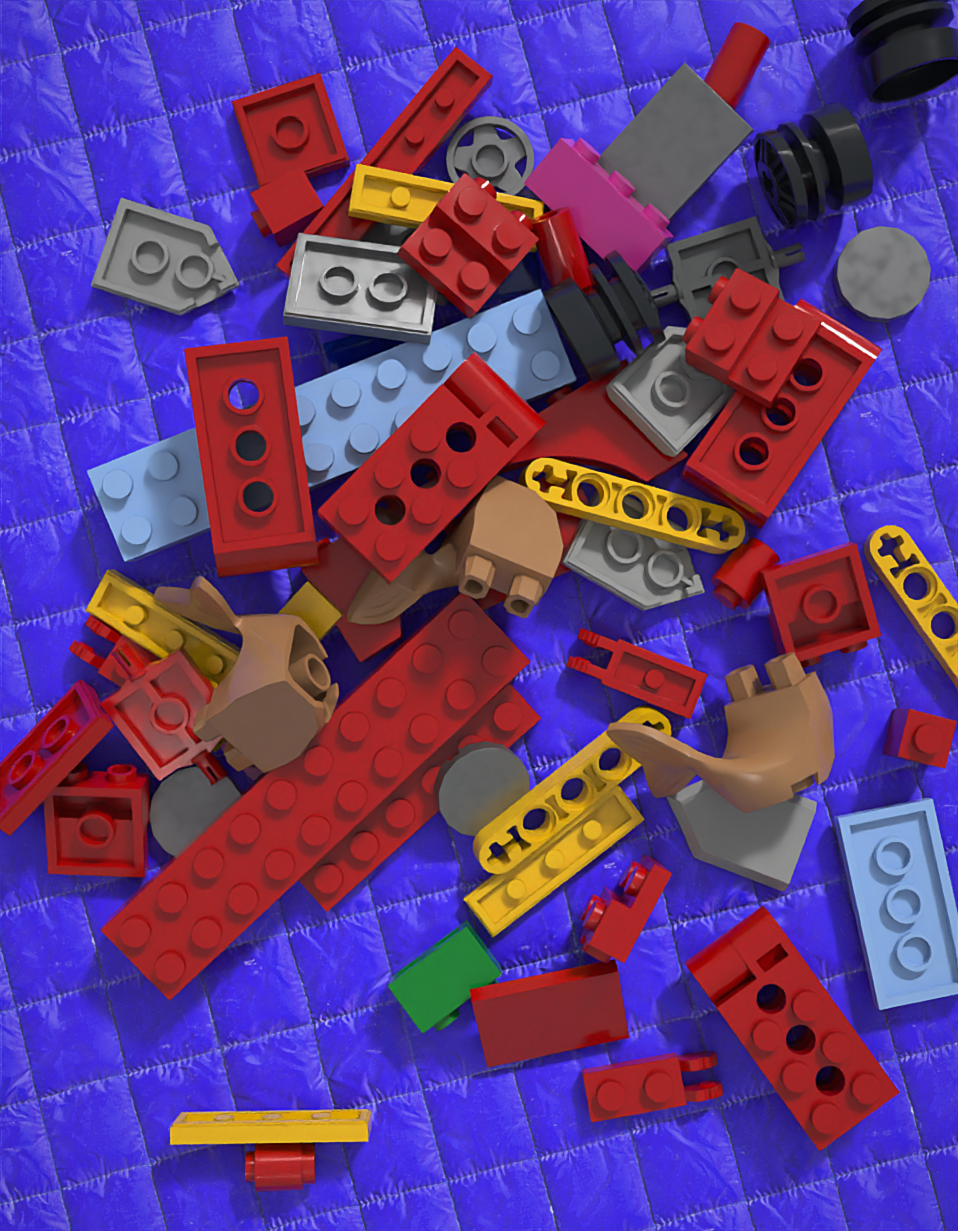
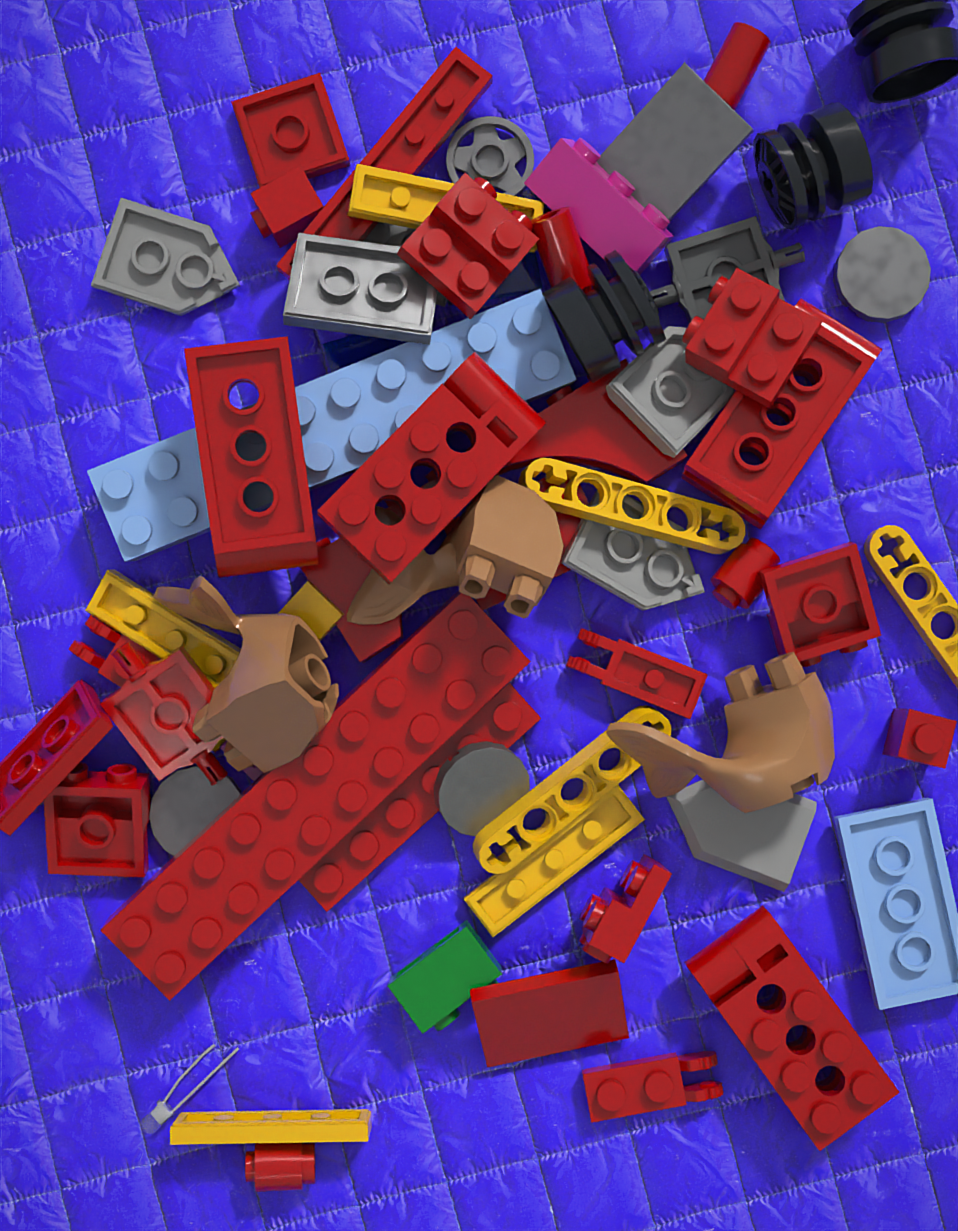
none -> piece [141,1044,239,1134]

